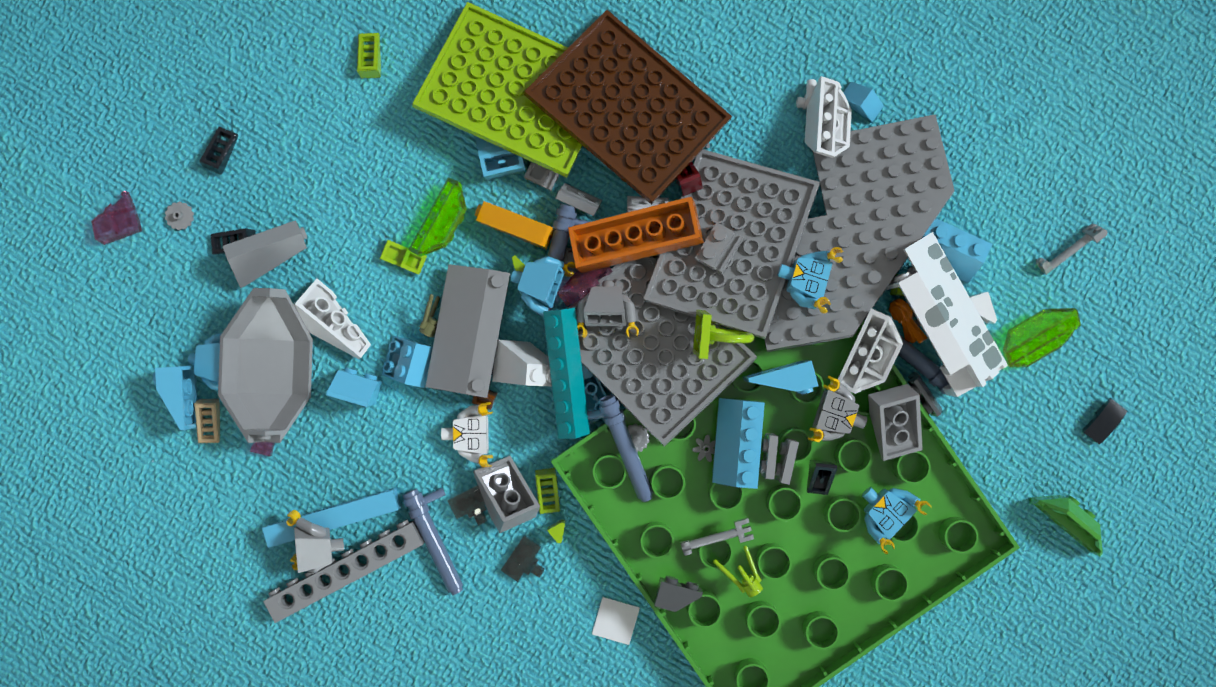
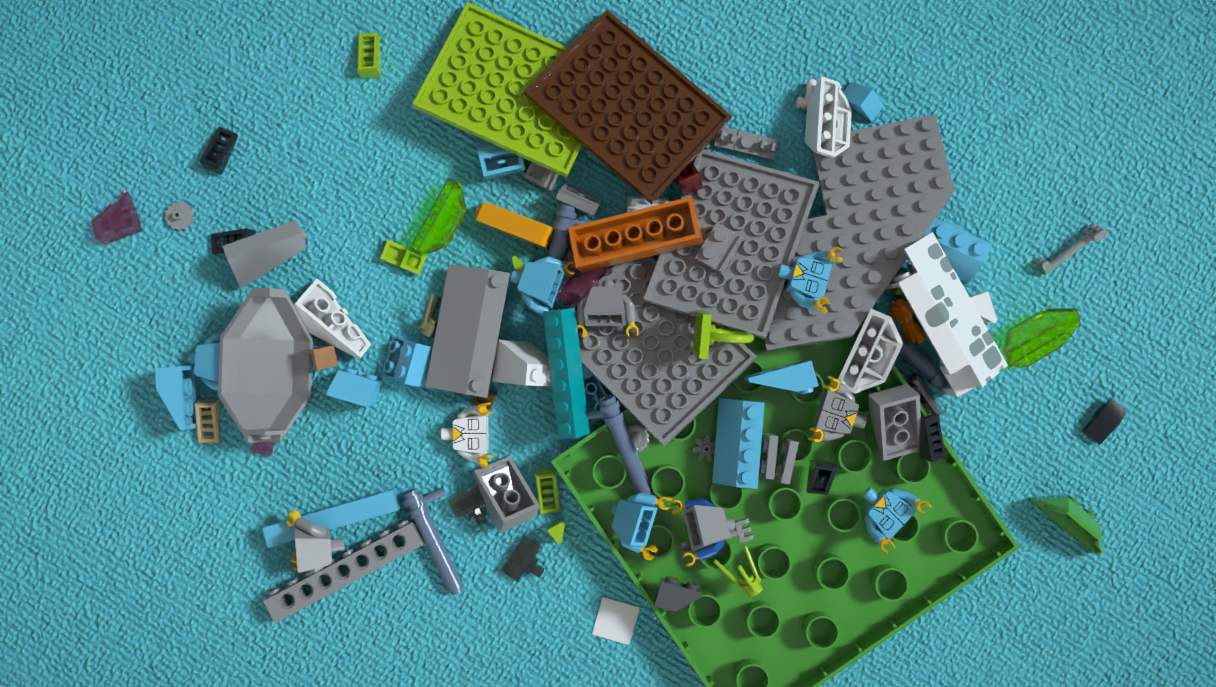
none -> medium nougat panel [302,345,338,370]
none -> medium azure torso [610,493,673,560]
none -> light grey torso [671,499,735,567]
none -> light grey plate [713,127,779,161]
none -> black slope [919,413,945,462]

